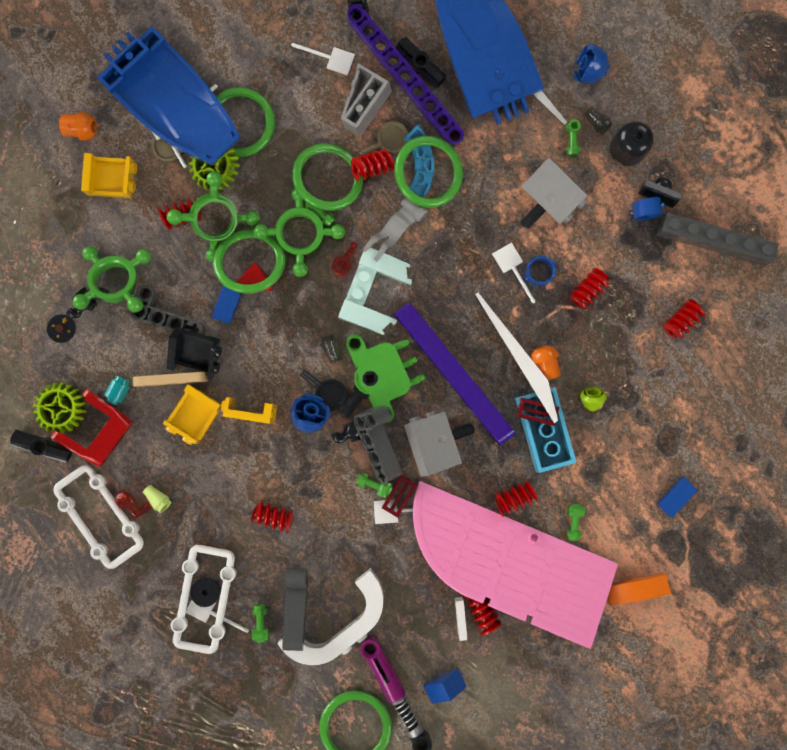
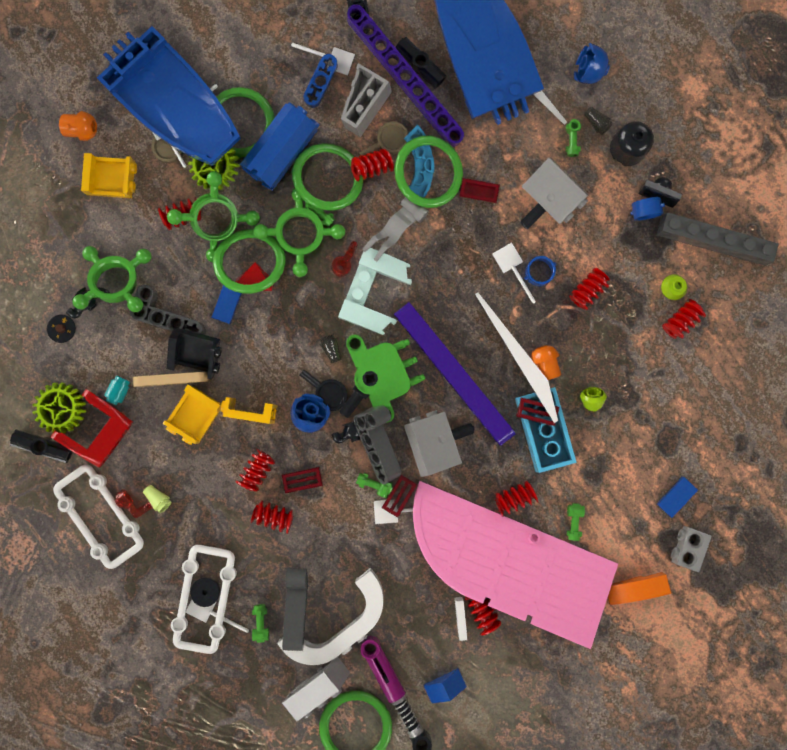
none -> red piece [235,448,275,492]
none -> blue brick [240,102,320,191]
none -> dark red tile [281,467,323,494]
none -> wedge [282,656,350,721]
none -> blue beam [304,54,338,108]
none -> dark red tile [459,178,500,203]
none -> lime cone [661,274,687,300]
none -> light grey brick [671,526,712,573]

